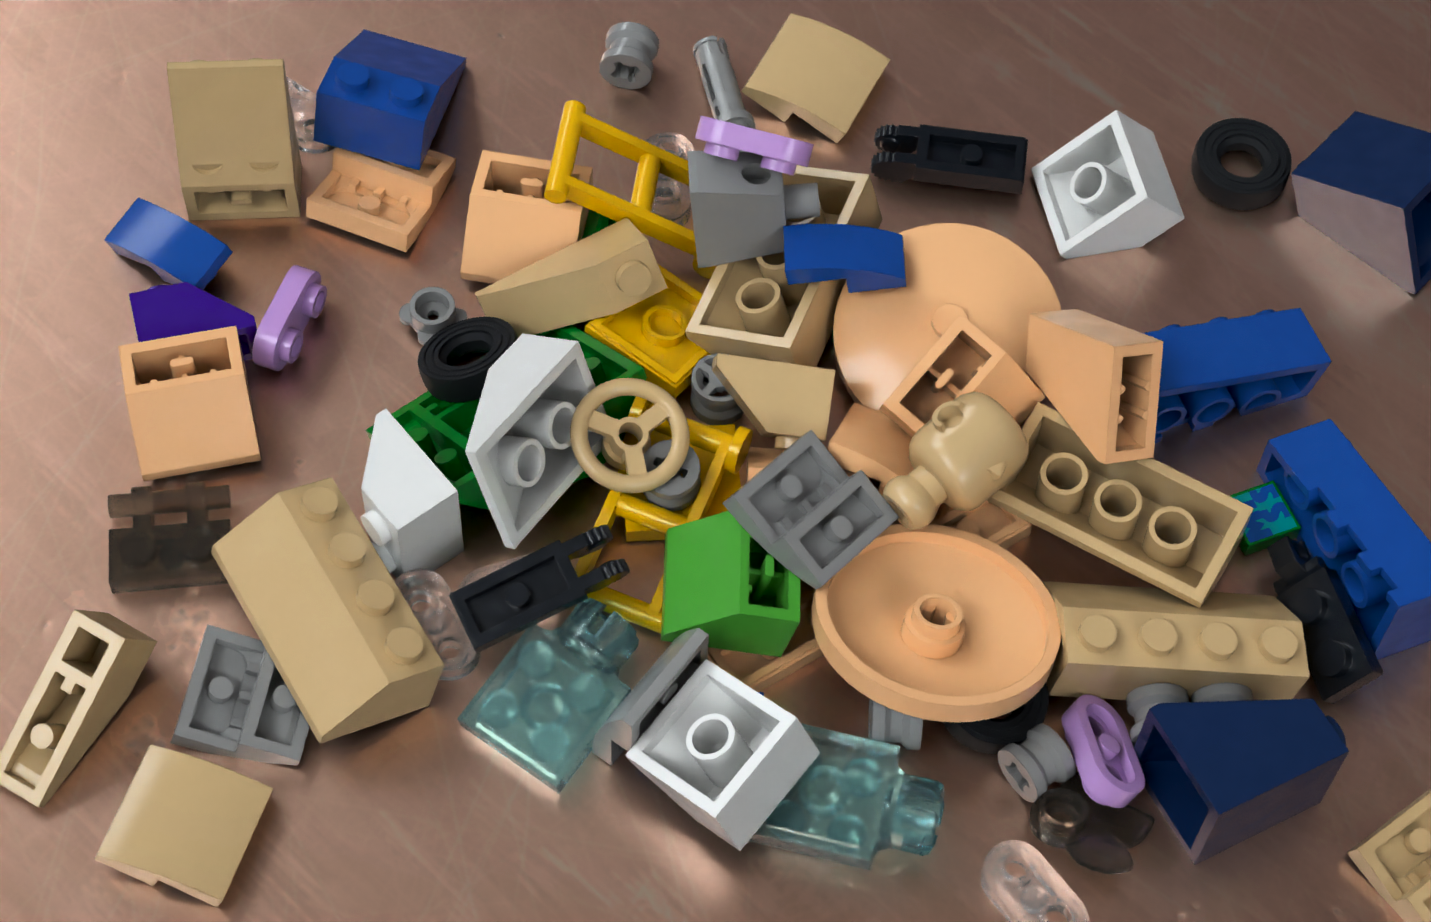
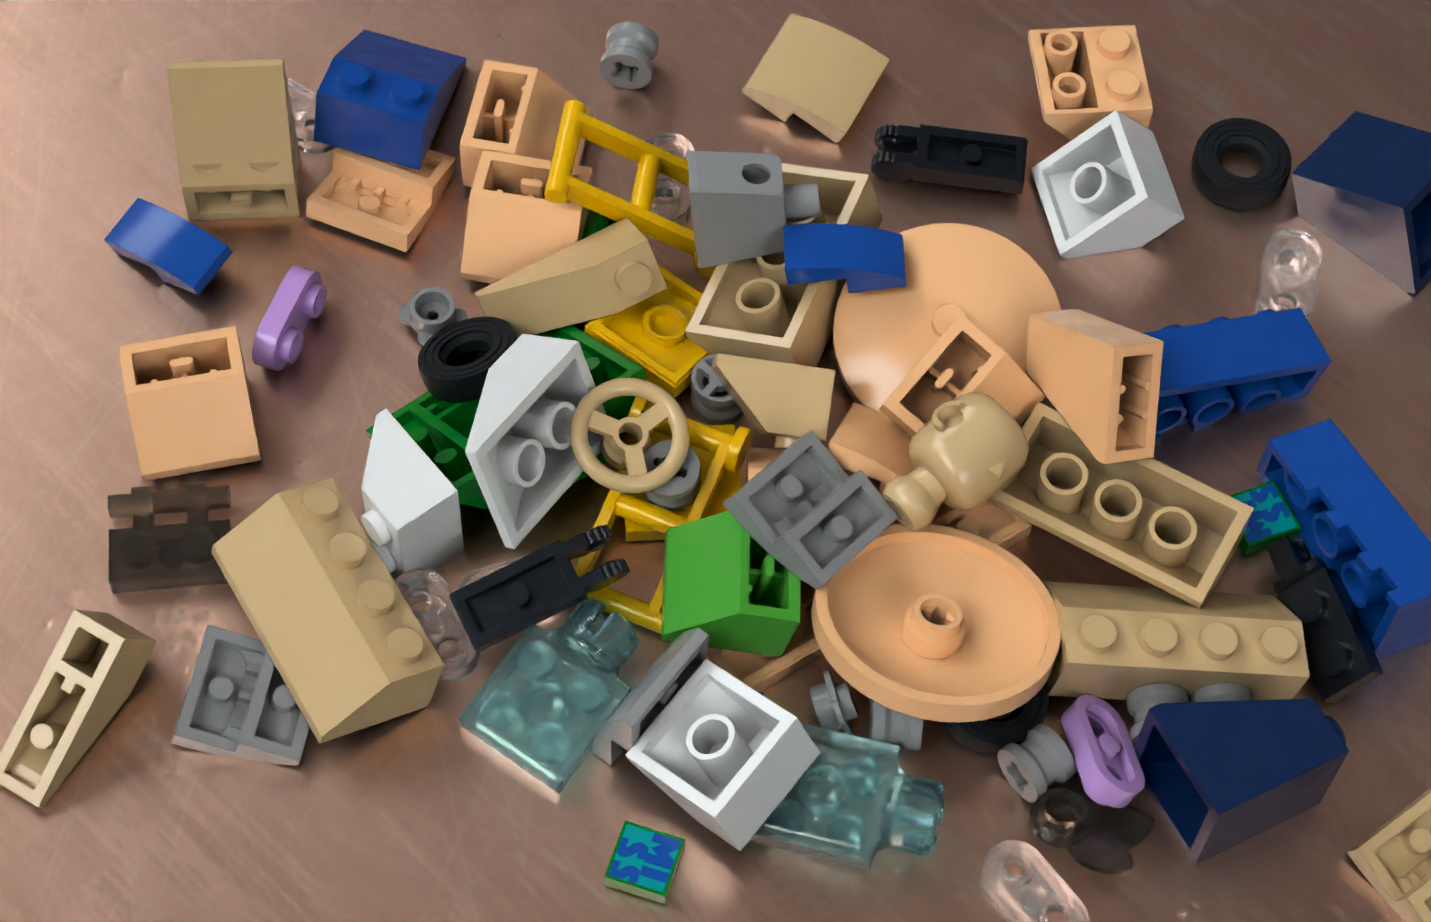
tan slope [95,744,273,907] -> none
dark purple slope [129,282,257,361] -> none
light grey pin [693,36,756,152] -> none
lavender plate [695,116,814,176] -> none
none -> light nougat slope [459,59,593,187]
none -> tile [604,820,685,904]
none -> light grey plate [810,669,859,739]
none -> light nougat slope [1028,25,1153,140]
none -> clear plate [1255,229,1322,321]

